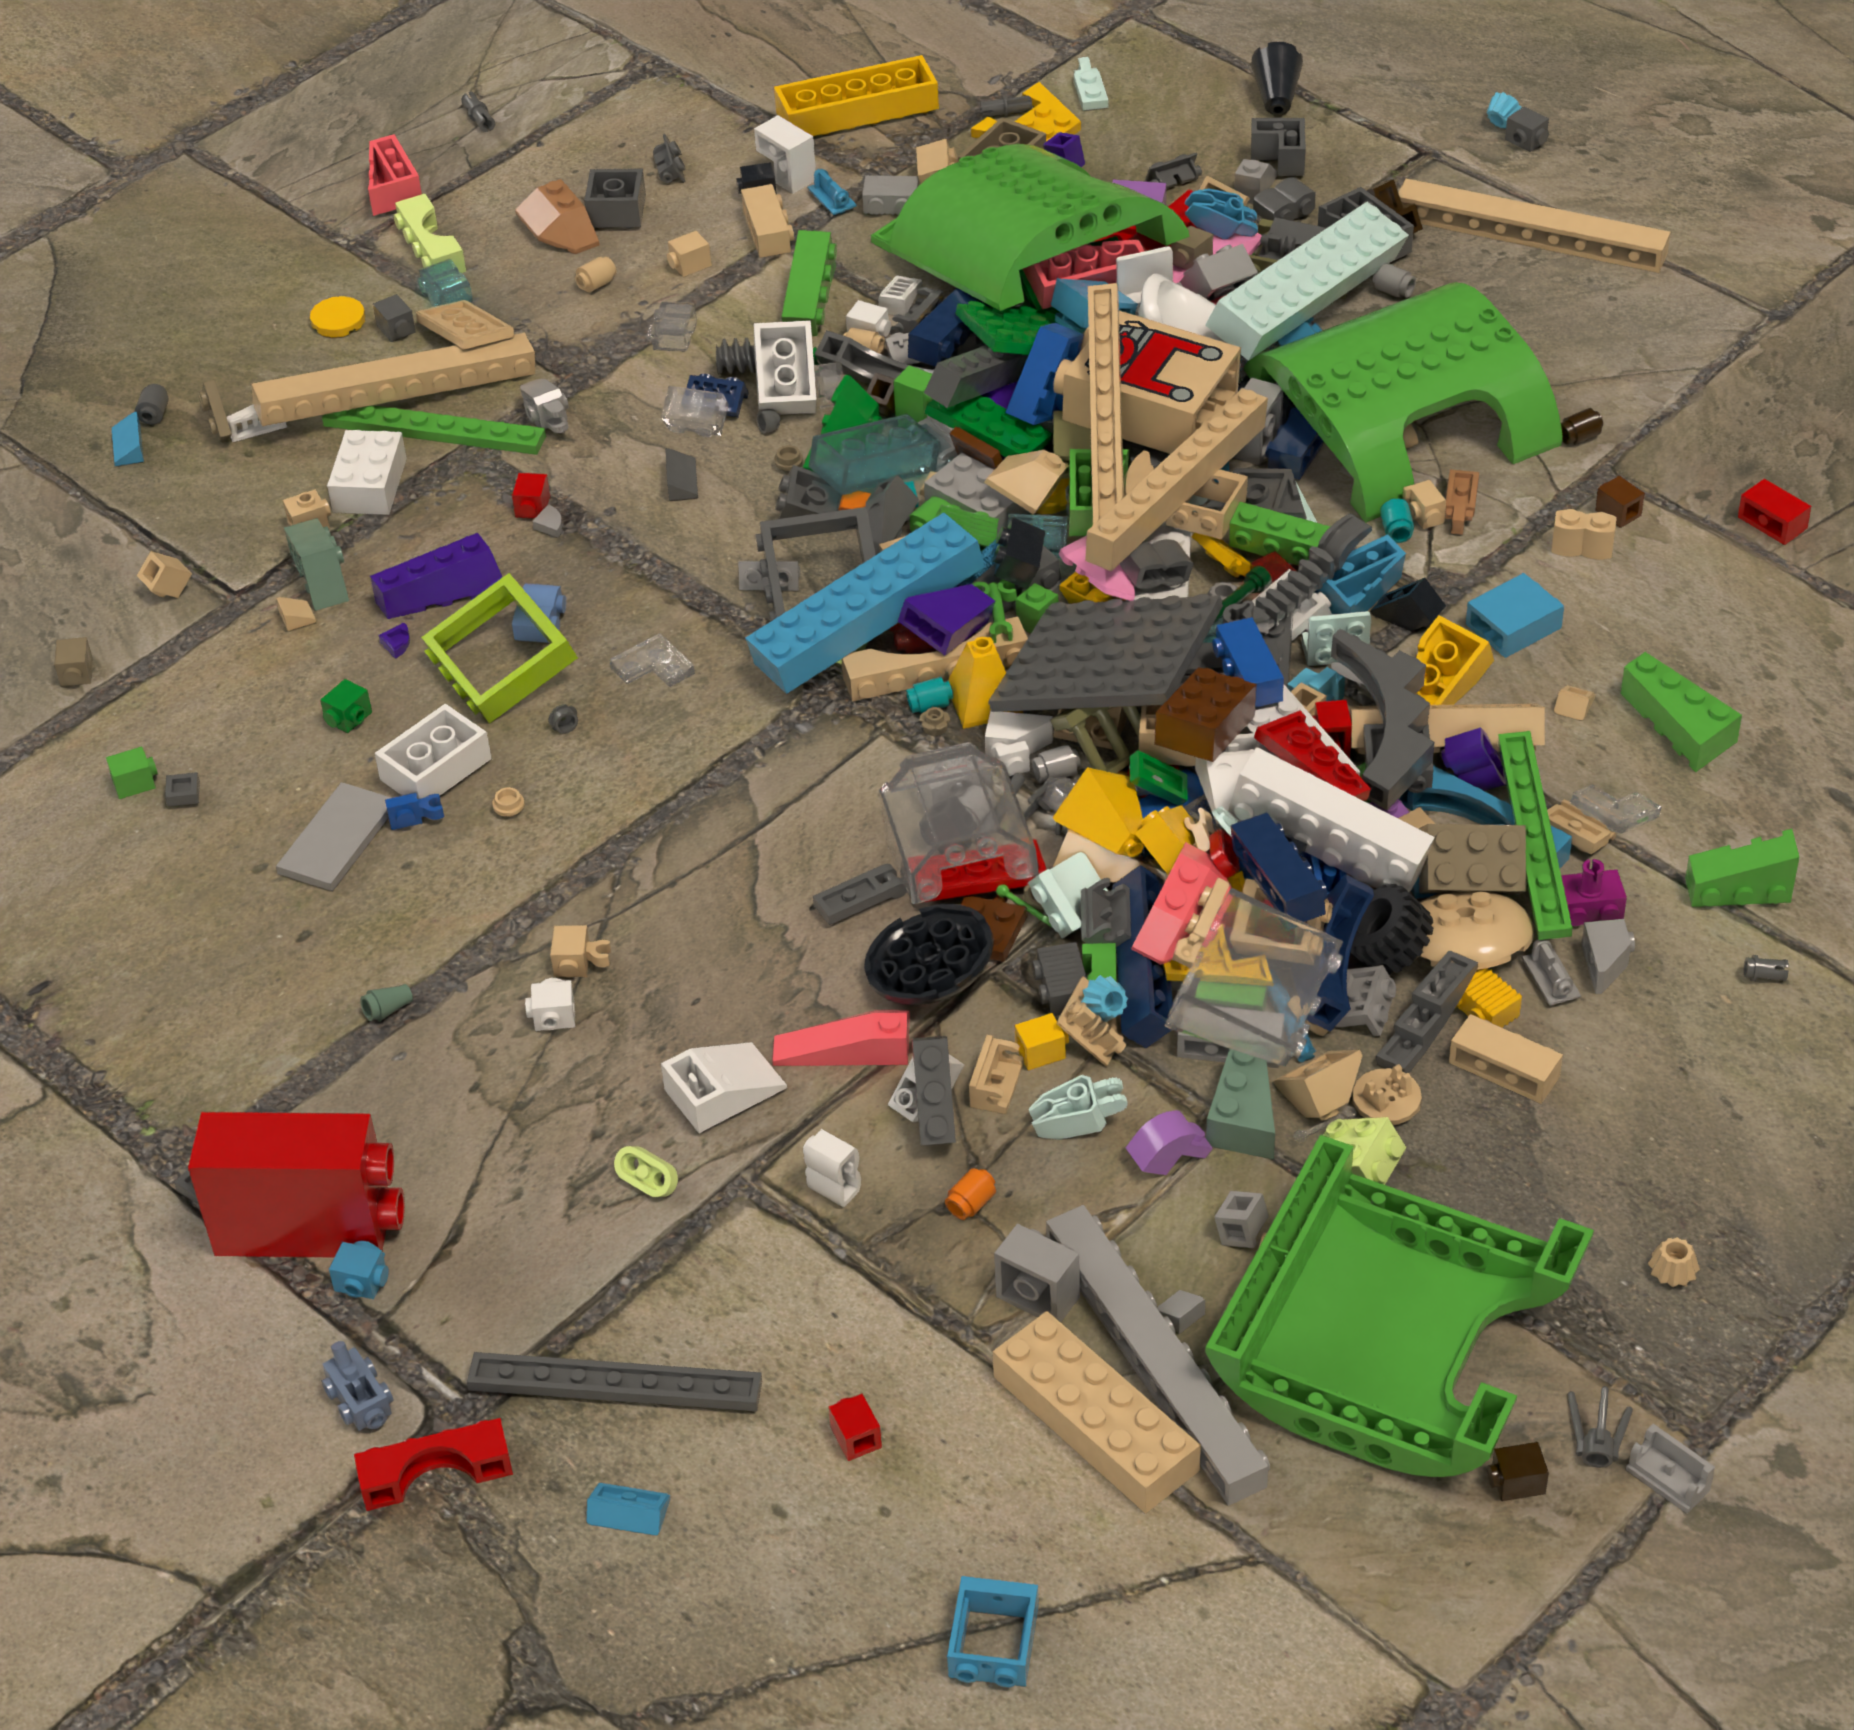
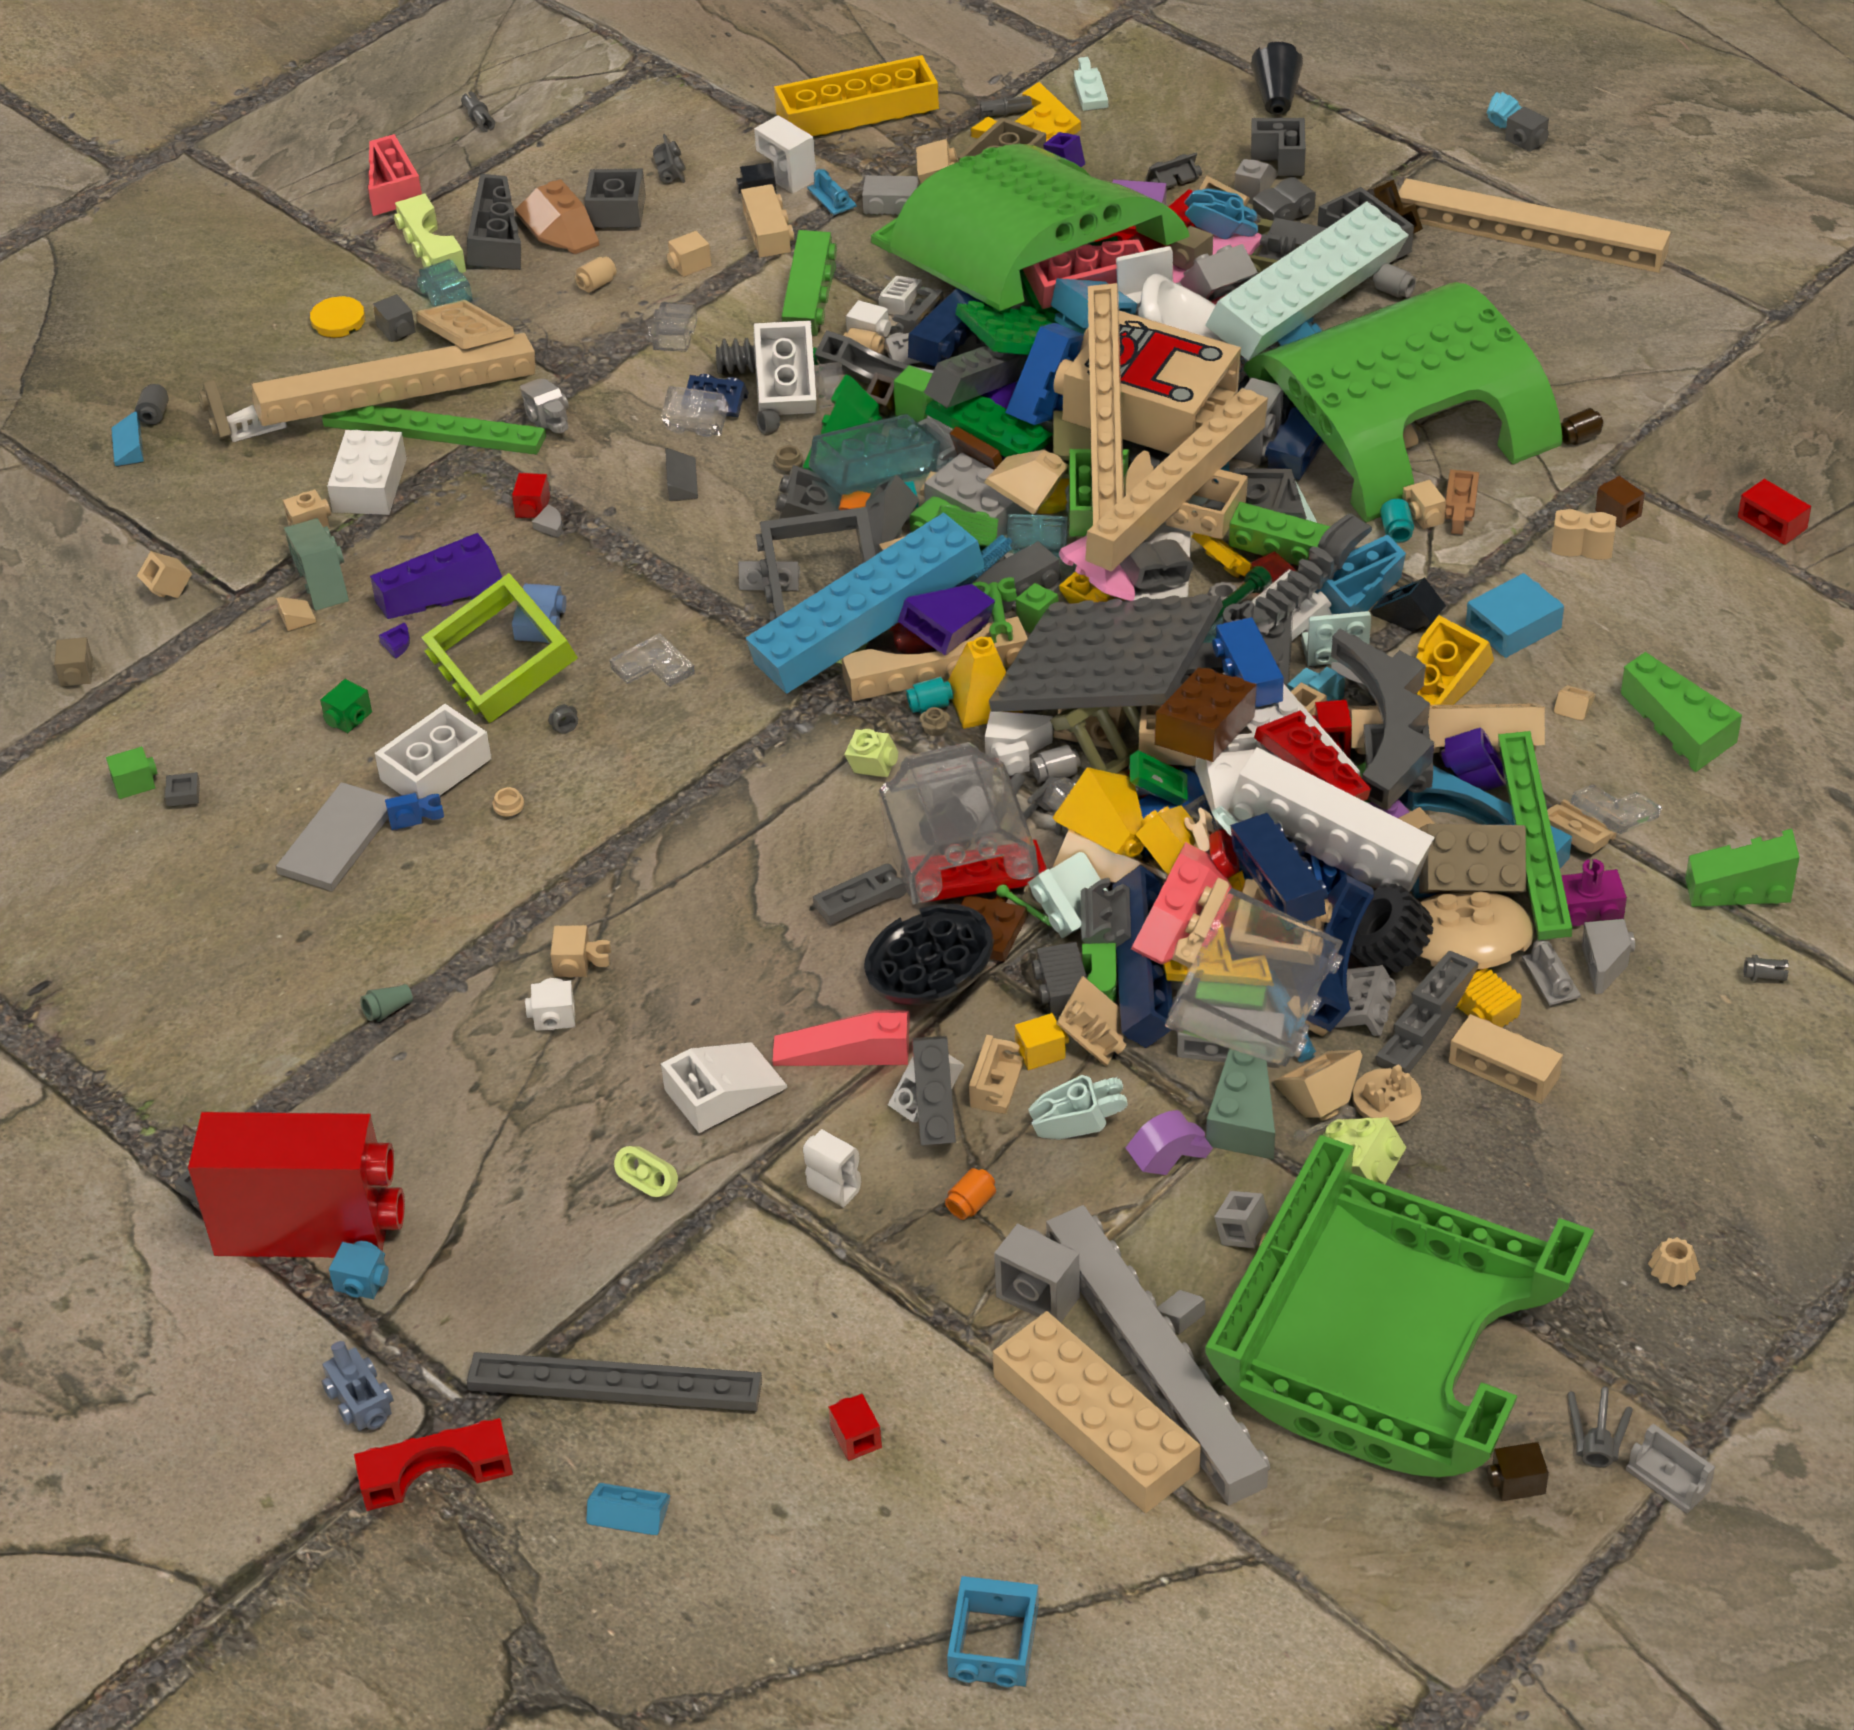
black brick [992,517,1046,589] -> none
medium azure piece [1081,975,1128,1022] -> none
none -> dark grey wedge [467,173,521,270]
none -> yellowish green brick [844,729,899,777]

